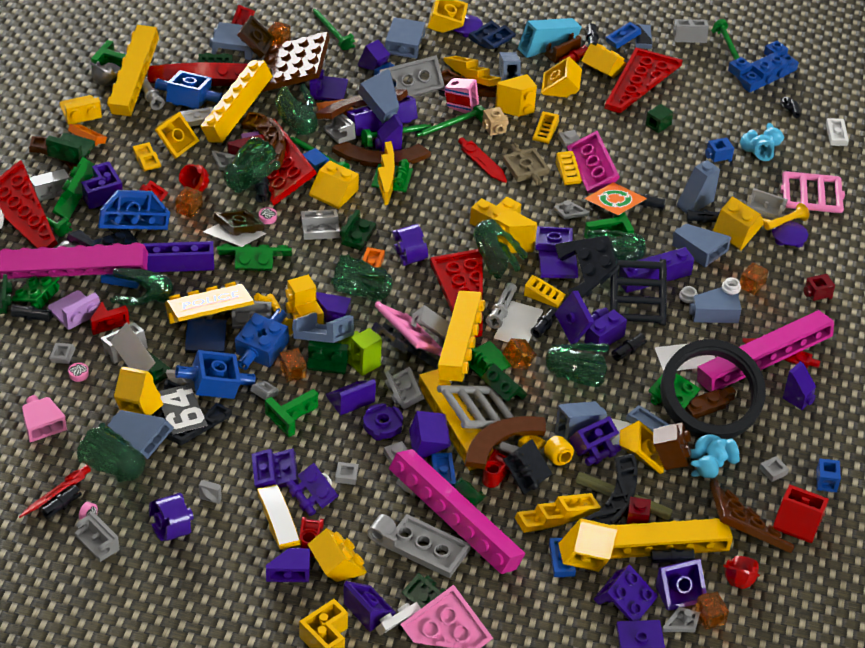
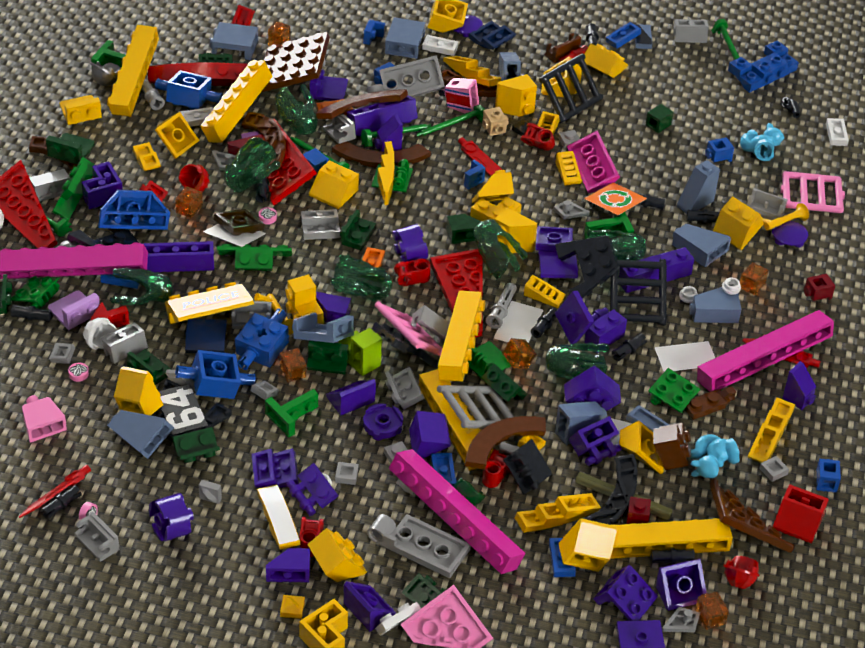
orange plate [68,124,107,146] -> none
clear green hair [77,423,146,482] -> none
white sticker [110,322,156,371] -> none
dark brown plate [237,15,275,58] -> none
green piece [313,8,355,50] -> none
dark purple slope [358,39,390,70] -> none
sand blue slope [358,69,399,123] -> none
dark tan plate [503,143,550,186] -> none
medium azure slope [517,18,582,58] -> none
yellow head [544,436,574,466] -> none
red wing [604,47,683,113] -> none
black tyre [660,339,766,439] -> none
none -> white piece [83,318,117,350]
none -> dark green bracket [172,427,220,464]
none -> yellow tile [280,595,305,619]
none -> blue bracket [363,19,385,45]
none -> red piece [394,258,430,286]
none -> white plate [422,35,459,56]
none -> dark green slope [446,214,488,244]
none -> blue bracket [464,159,485,190]
none -> yellow slope [472,170,514,203]
none -> black tile [512,118,531,136]
none -> red piece [520,123,555,151]
none -> black bar [539,53,603,124]
none -> dark purple brick [564,365,621,411]
none -> yellow slope [747,398,795,463]

